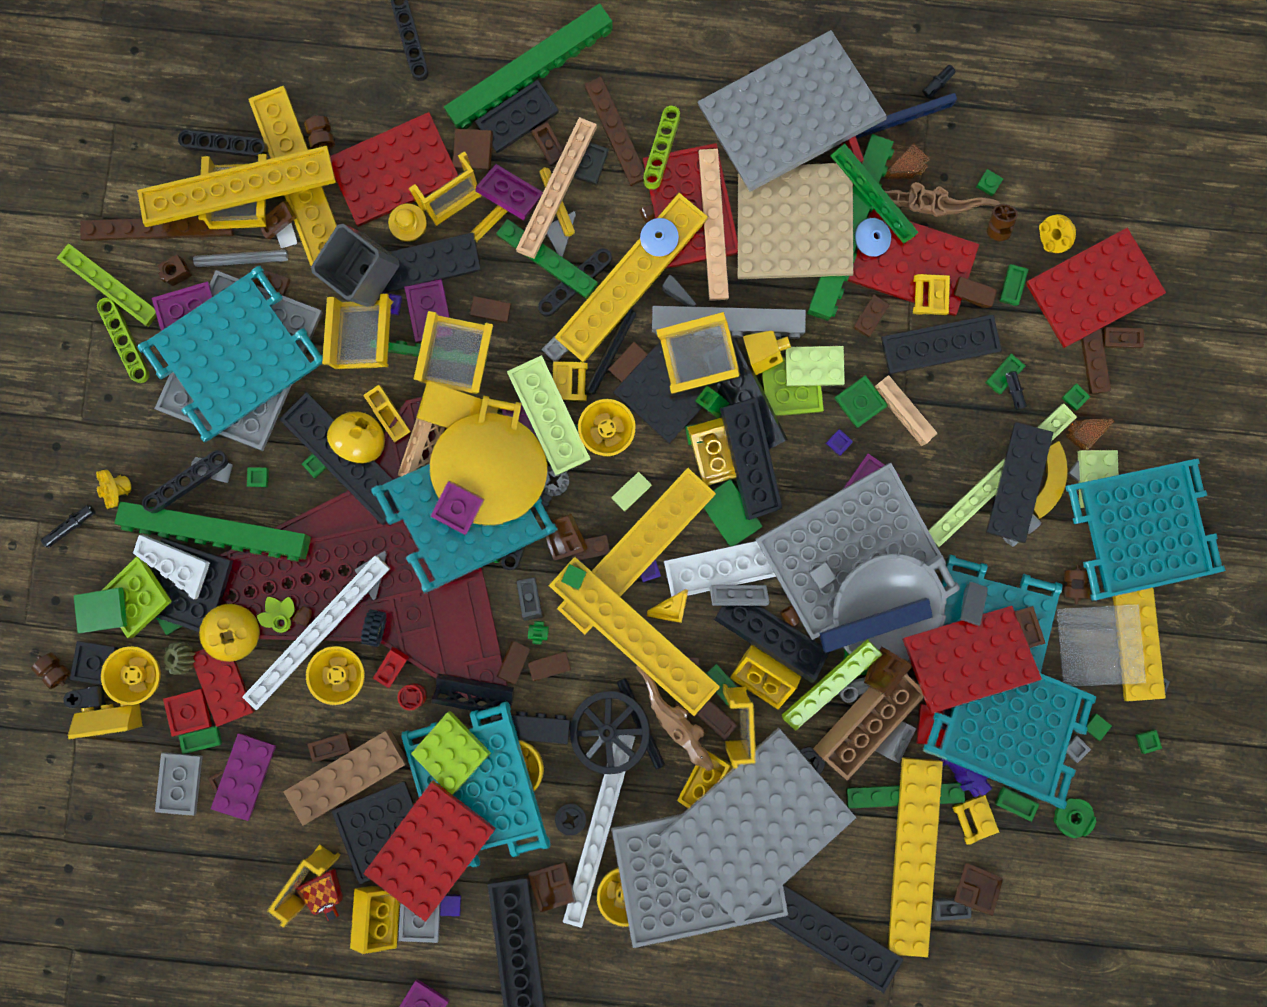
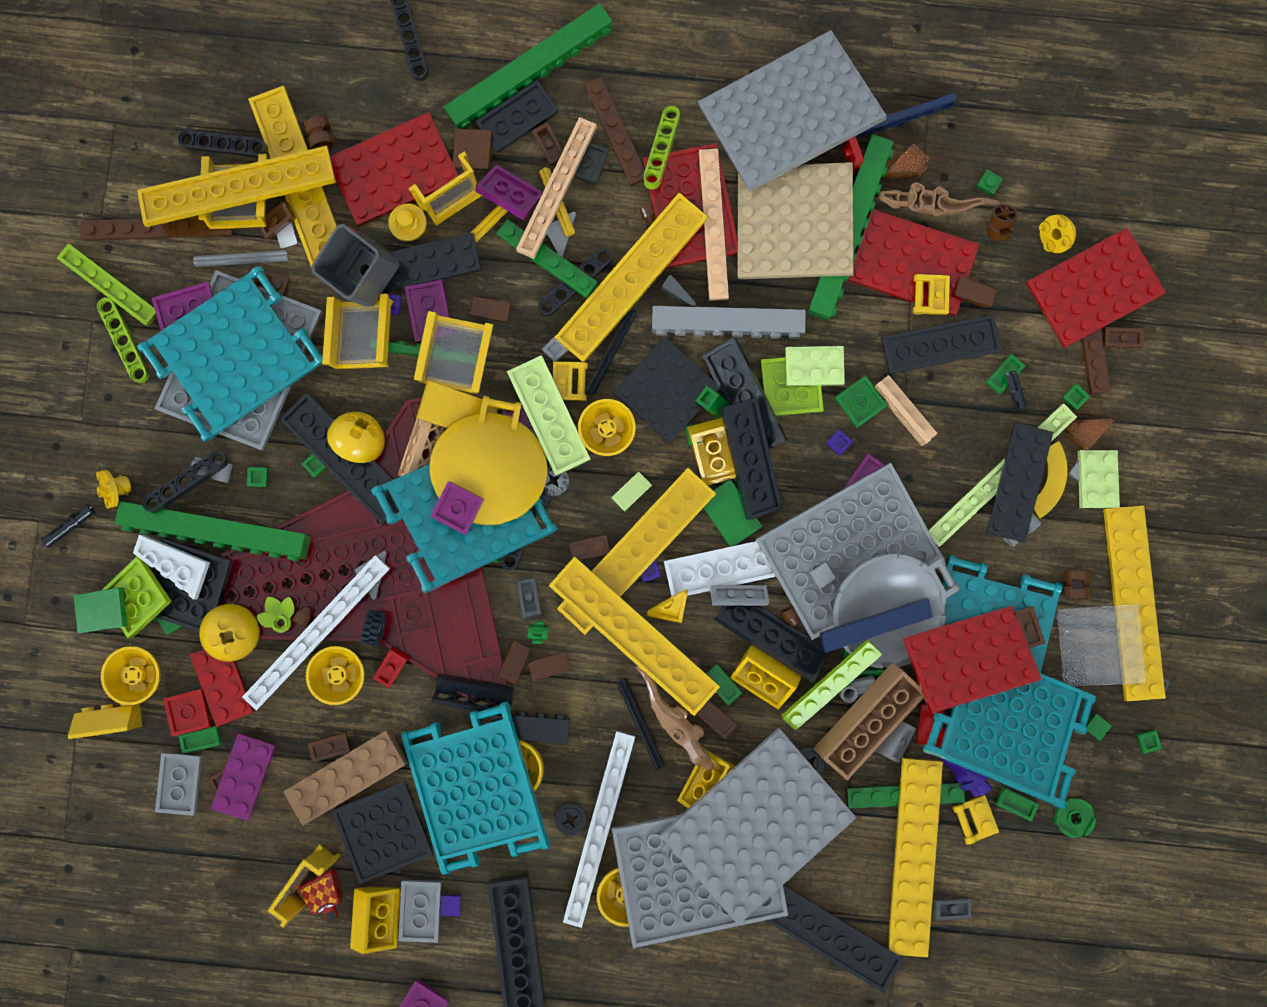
reddish brown wheel [31,652,71,689] -> none
black piece [63,685,106,708] -> none
black plate [70,641,118,685] -> none
reddish brown brick [157,255,192,286] -> none
olive gear [163,642,196,675] -> none
yellow slope [363,385,411,442] -> none
red plate [363,780,496,922] -> none
red wheel [397,683,427,710] -> none
lime plate [411,711,491,795] -> none
reddish brown plate [528,862,576,912] -> none
reddish brown plate [544,513,587,561] -> none
green tile [561,564,587,590] -> none
black wheel [570,691,651,774] -> none
reddish brown tile [608,342,648,383] -> none
light blue dish [640,218,679,256] -> none
clear piece [656,312,740,394] -> none
yellow piece [723,684,755,768] -> none
yellow torso [743,330,791,375] -> none
green plate [830,143,918,243] -> none
reddish brown plate [853,295,890,338] -> none
light blue dish [855,218,891,257] -> none
reddish brown plate [864,647,912,697] -> none
black axle [922,65,955,99] -> none
reddish brown plate [954,863,1003,916] -> none
dark grey slope [961,582,988,626] -> none
green tile [999,264,1029,306] -> none
teal plate [1065,458,1226,601] -> none
light grey tile [1066,735,1091,763] -> none

